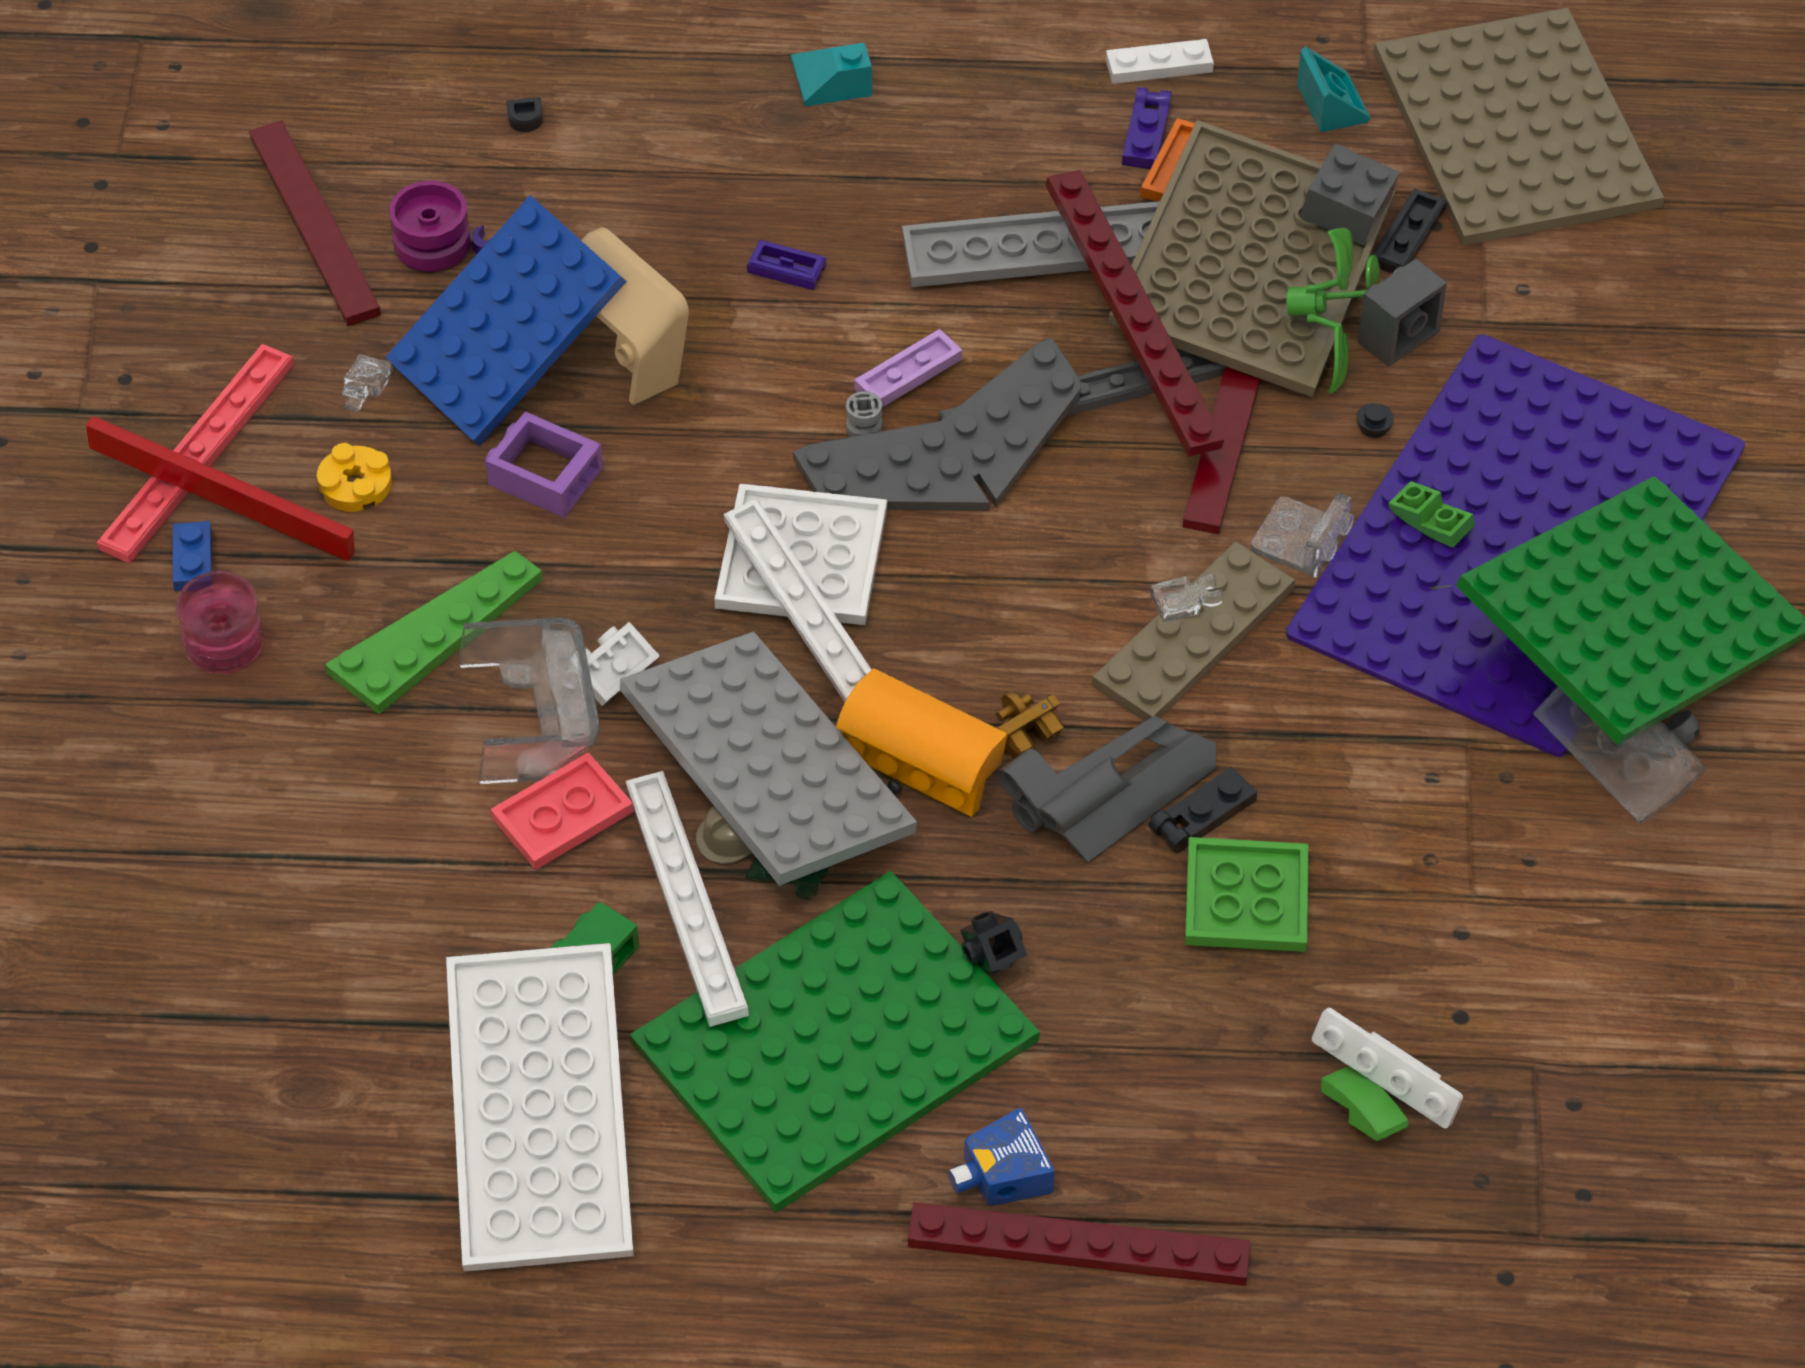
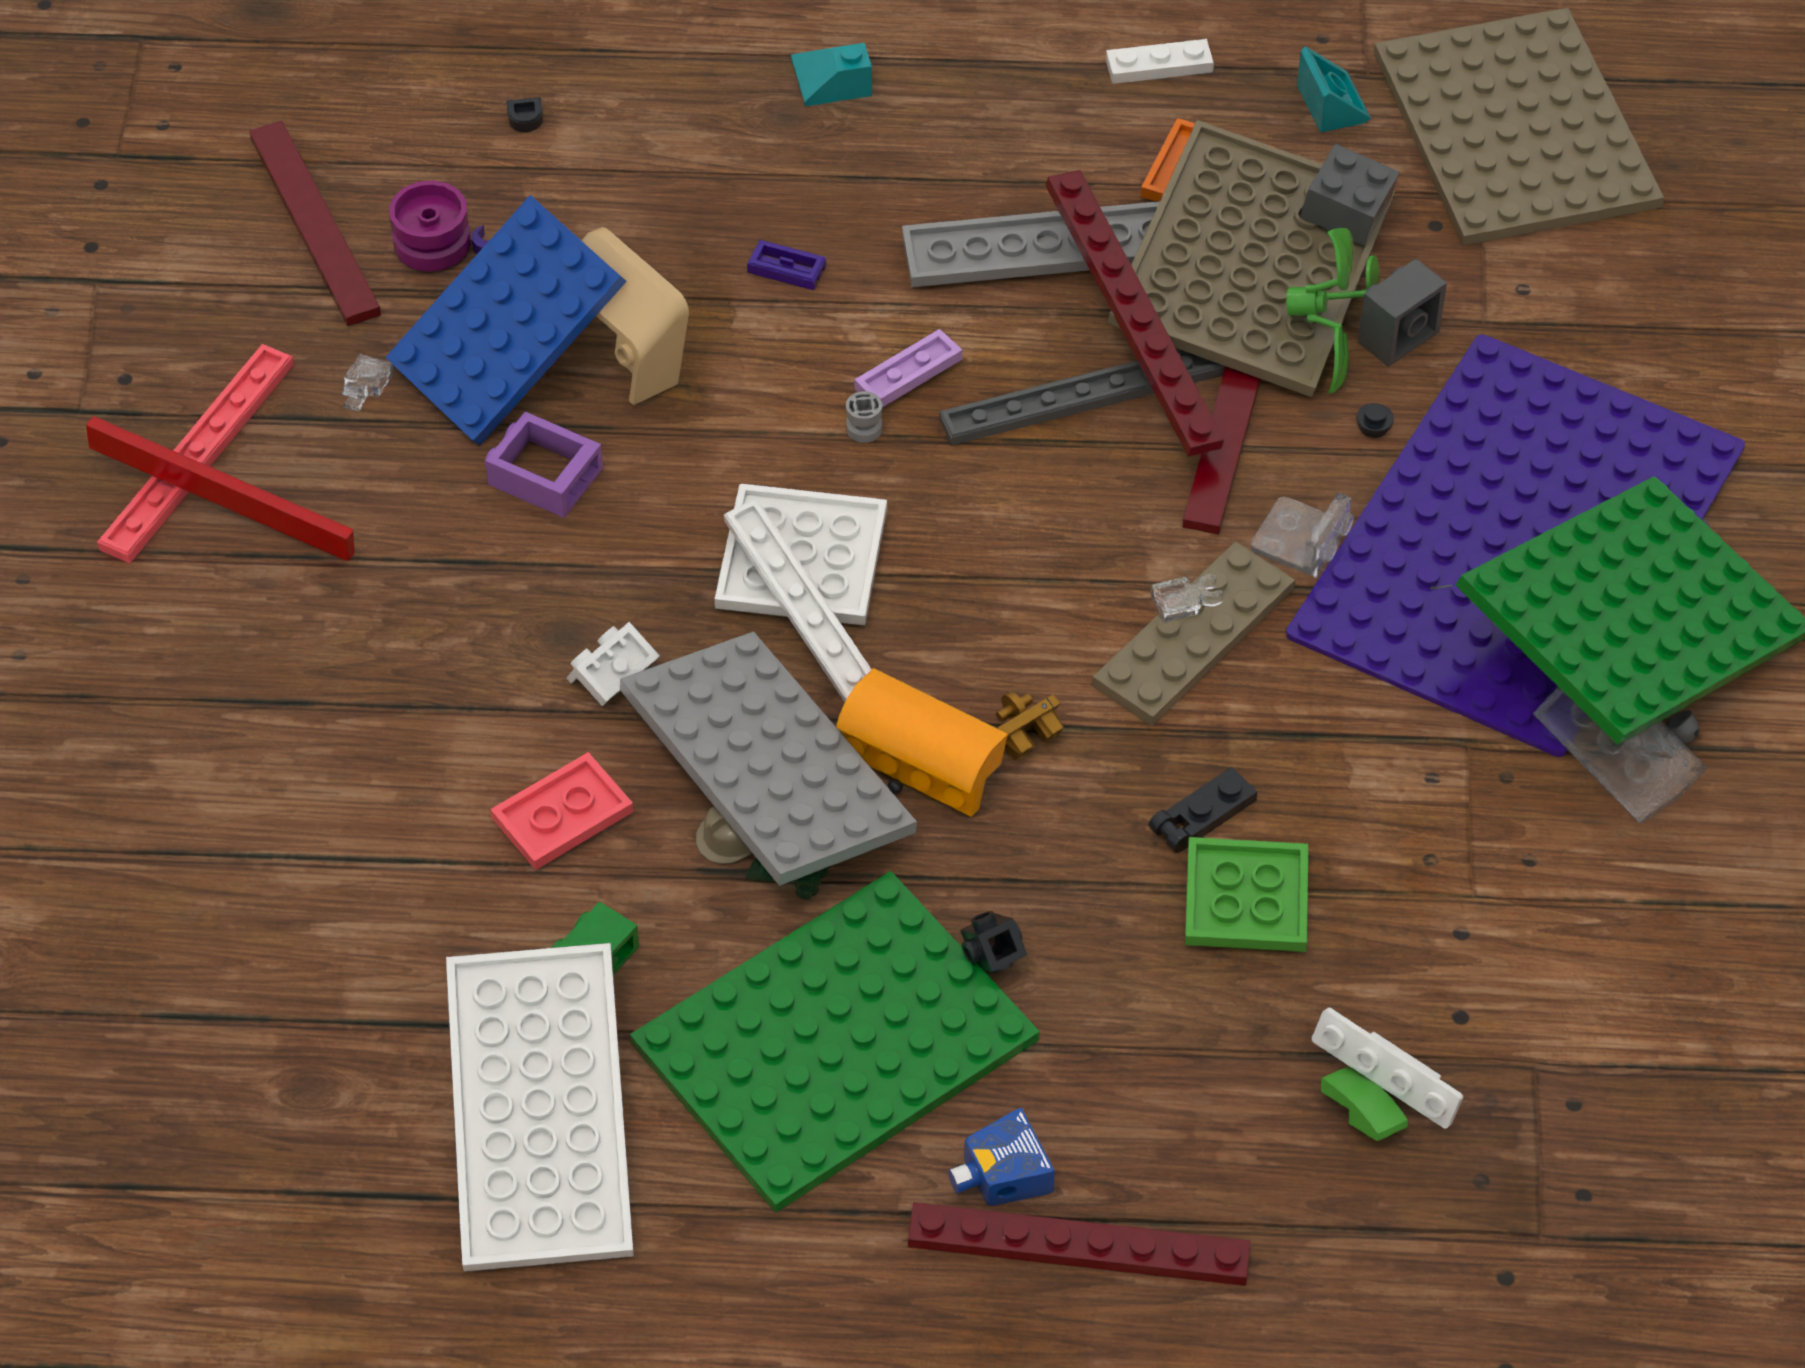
blue plate [173,521,213,591] -> none
clear pink wheel [176,571,264,673] -> none
yellow plate [317,443,392,512] -> none
bright green wing [325,551,543,714] -> none
clear windscreen [459,618,600,784] -> none
white tile [625,771,749,1027] -> none
dark grey wing [793,337,1081,511] -> none
dark grey panel [997,716,1216,862] -> none
dark purple plate [1122,87,1172,169] -> none
black tile [1373,188,1447,273] -> none
bright green slope [1388,481,1475,548] -> none

